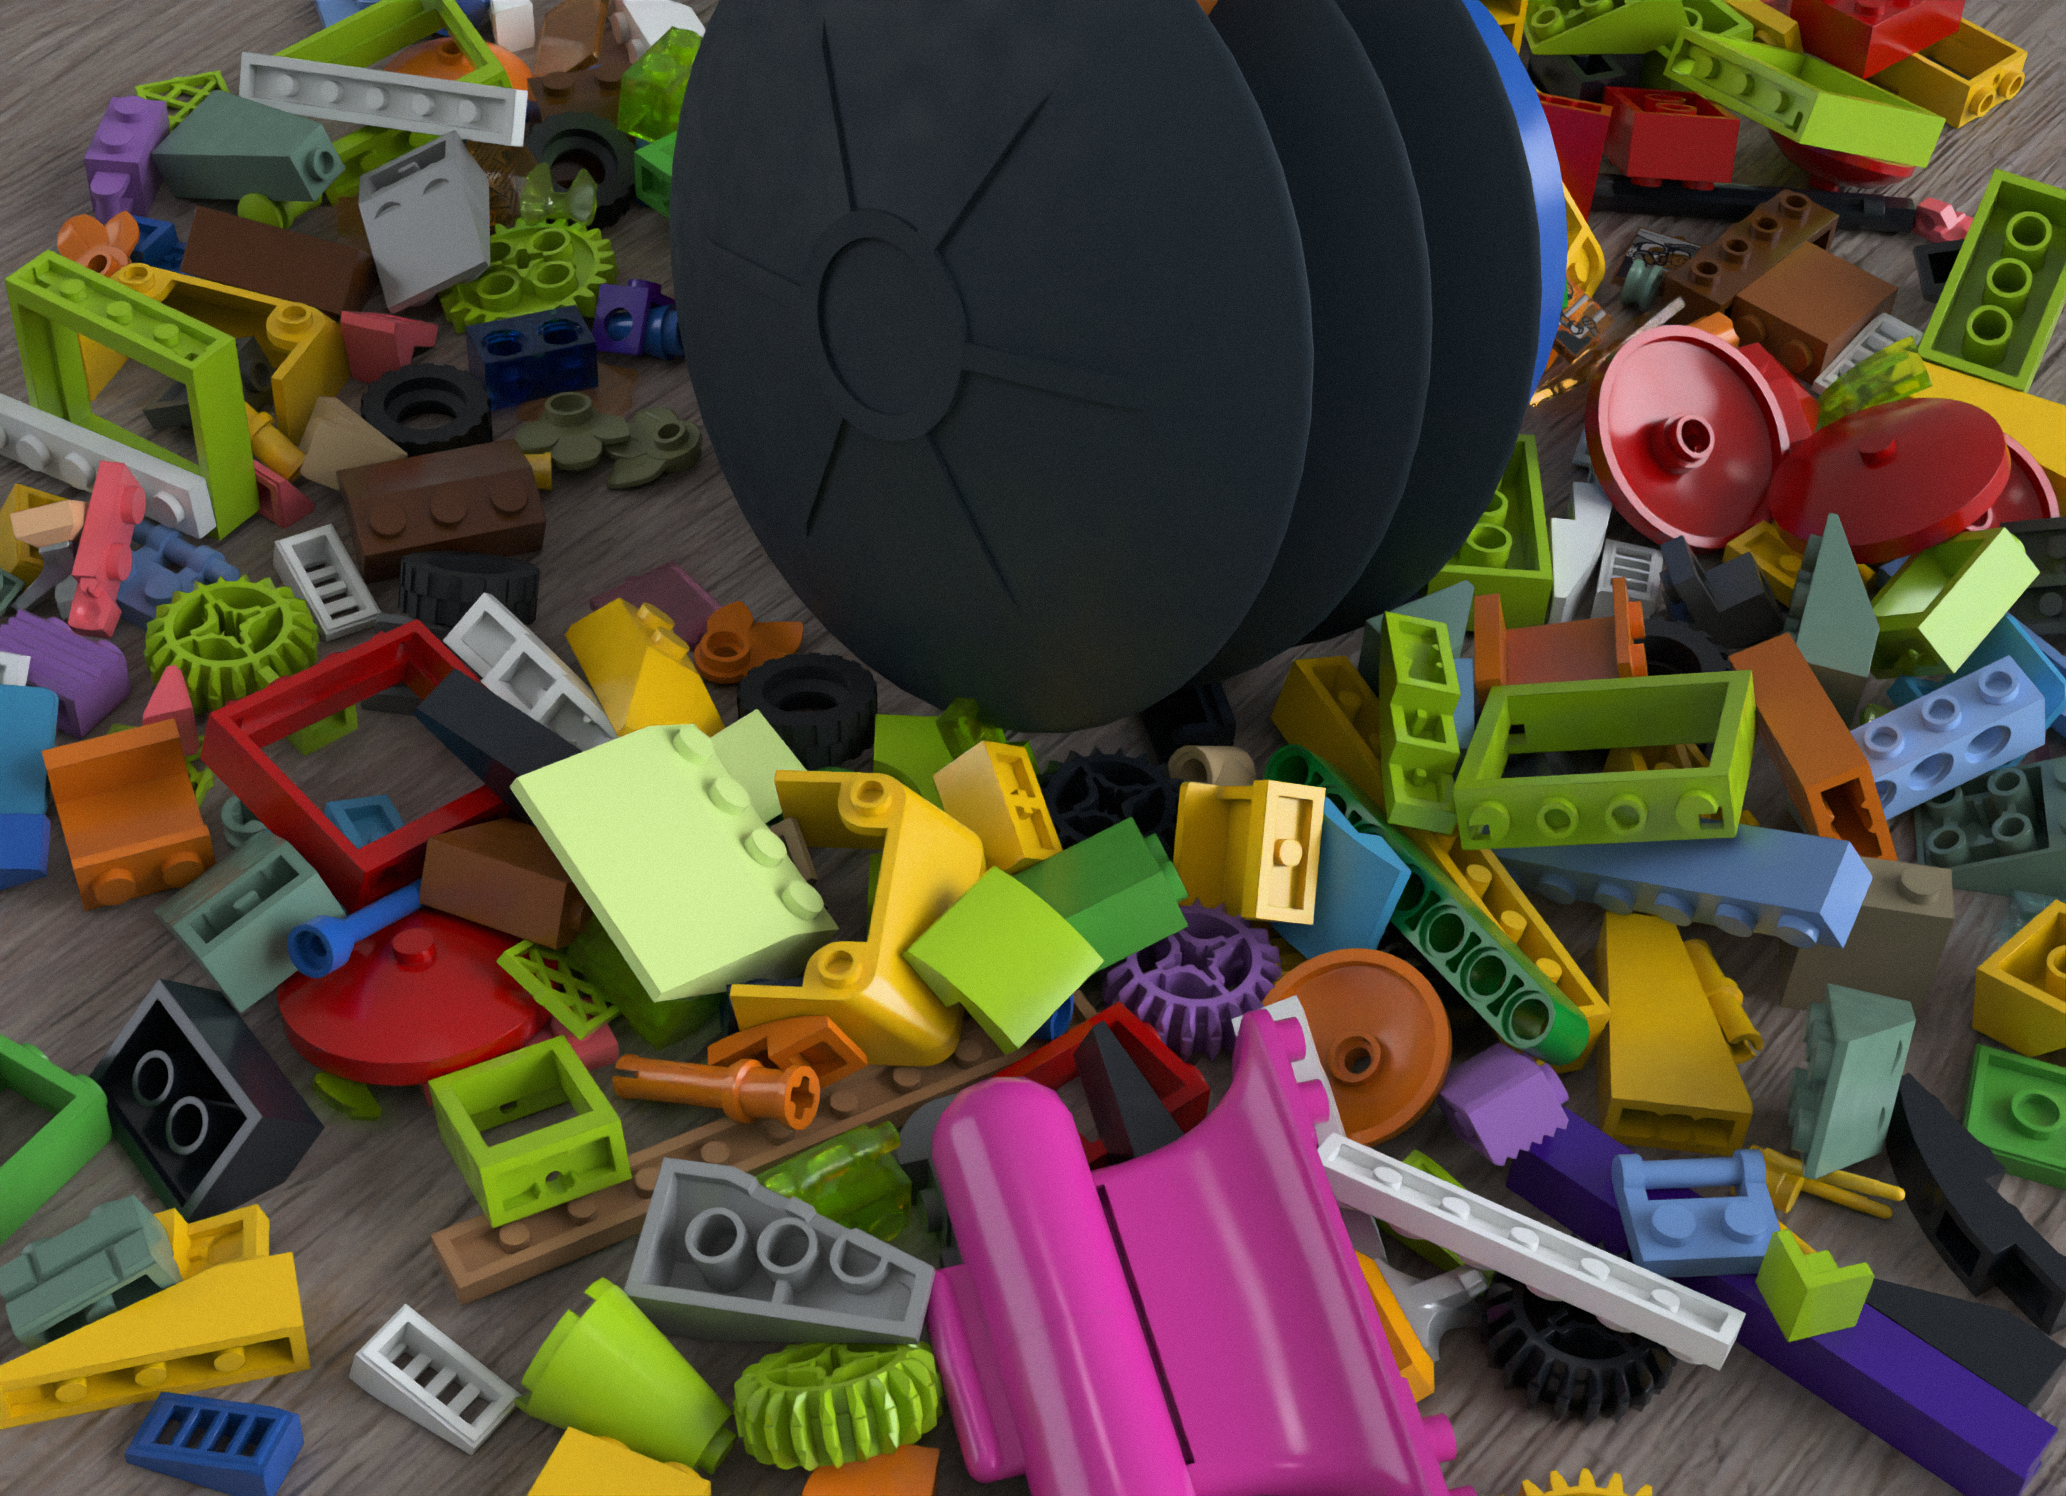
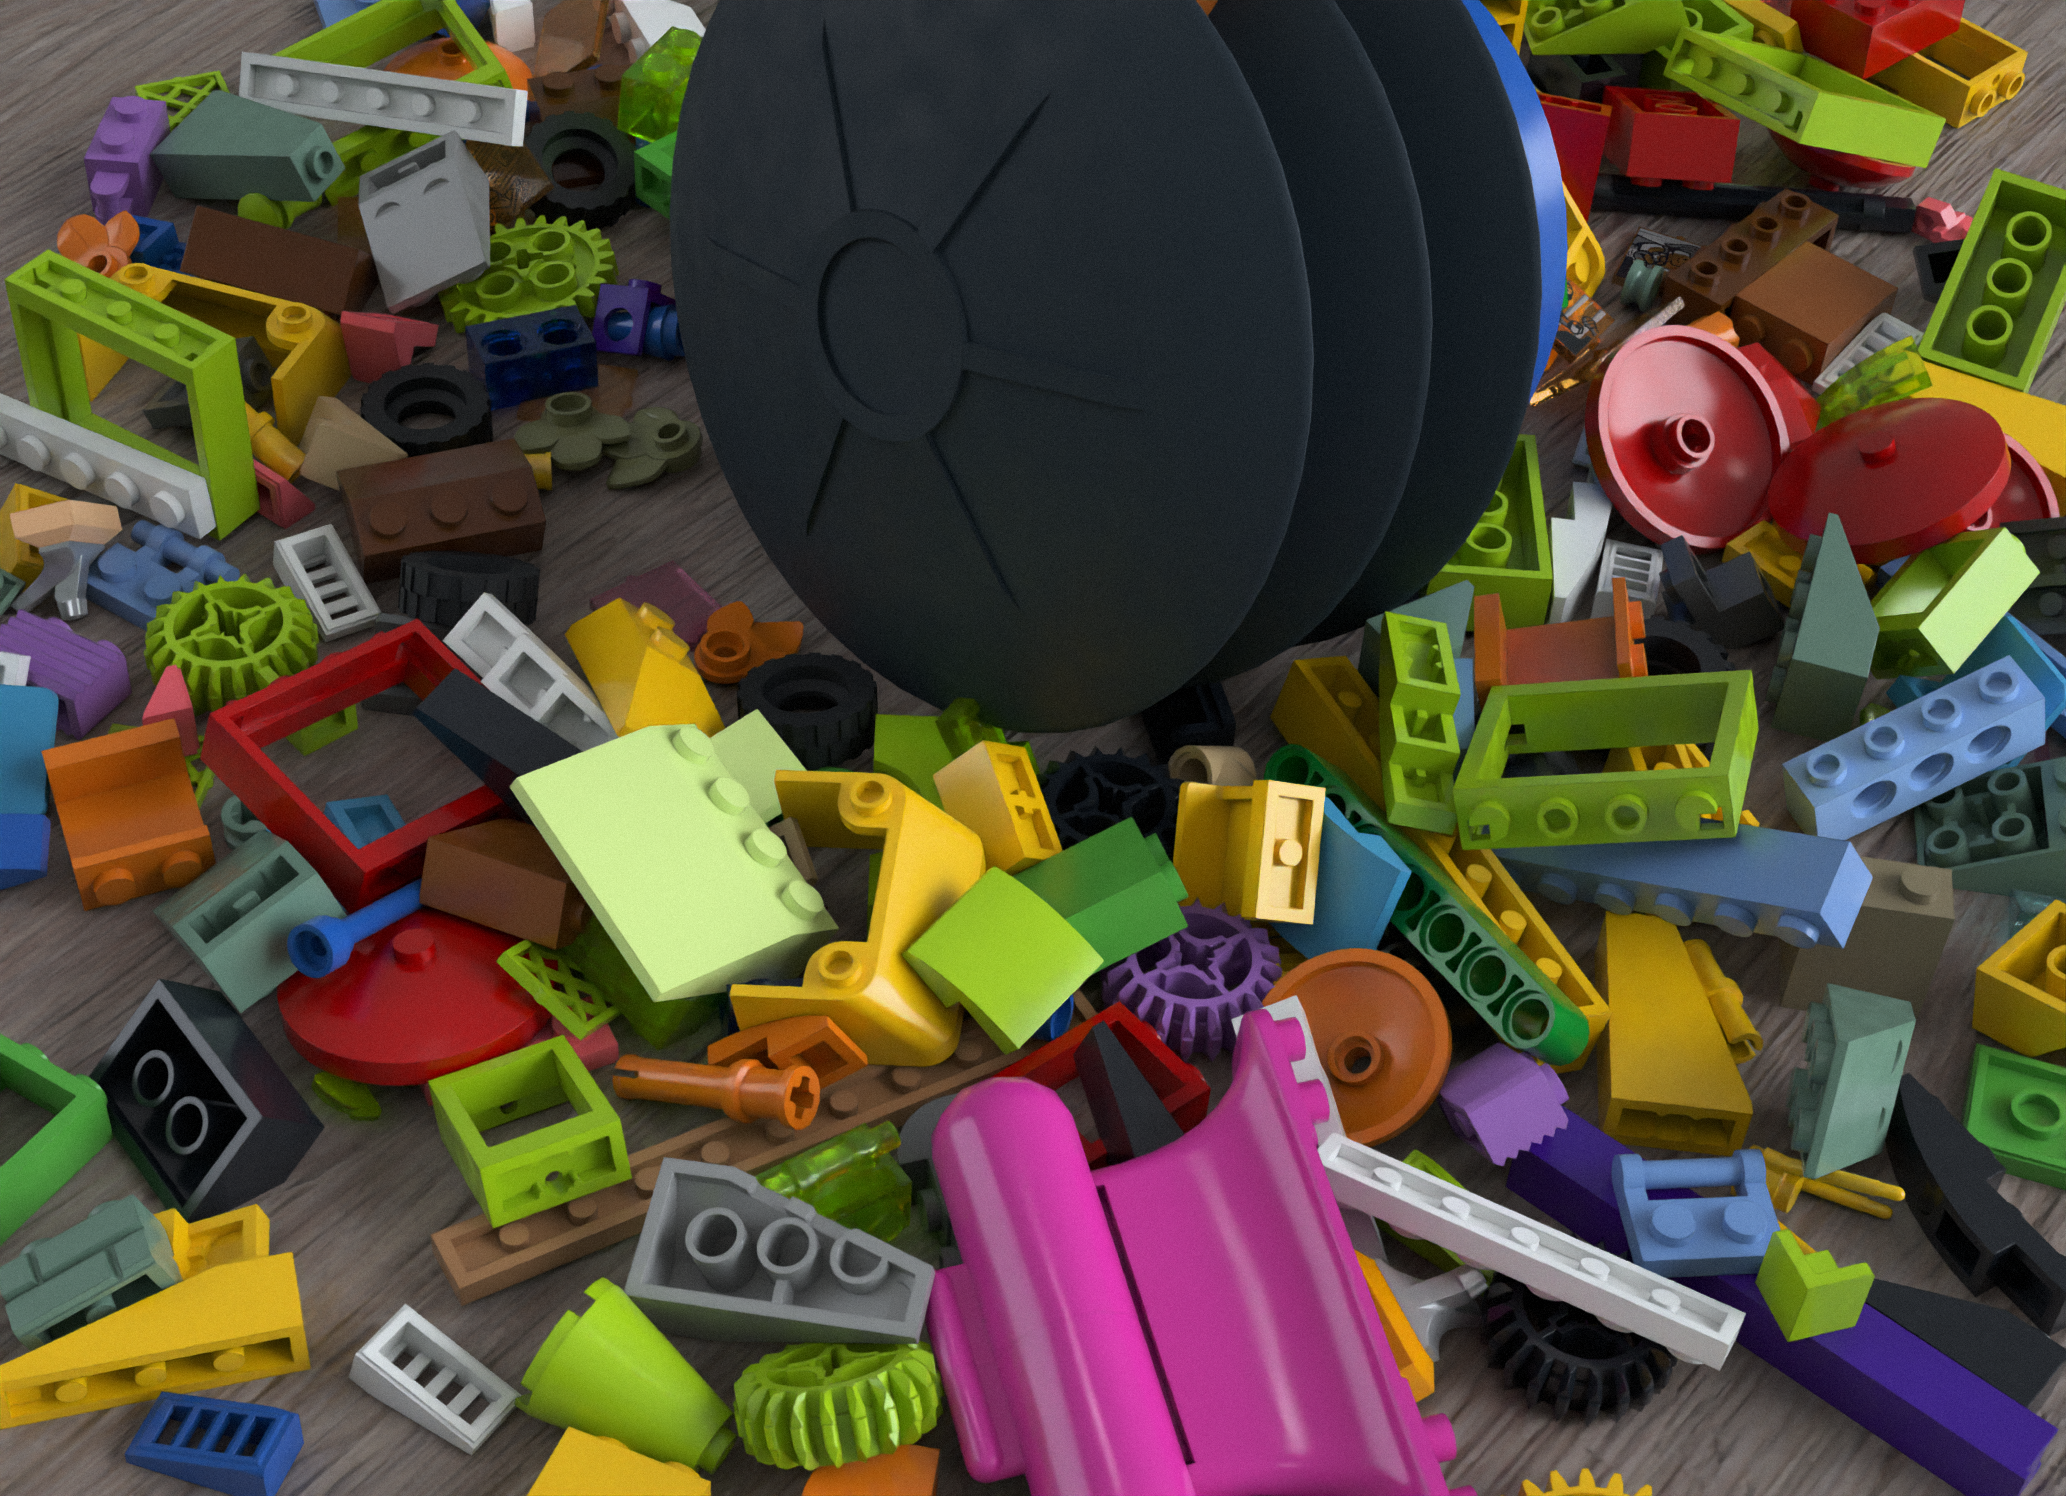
coral hinge [67,461,146,639] -> none
clear neon green piece [519,162,597,227] -> none
orange slope [1728,632,1898,861] -> none

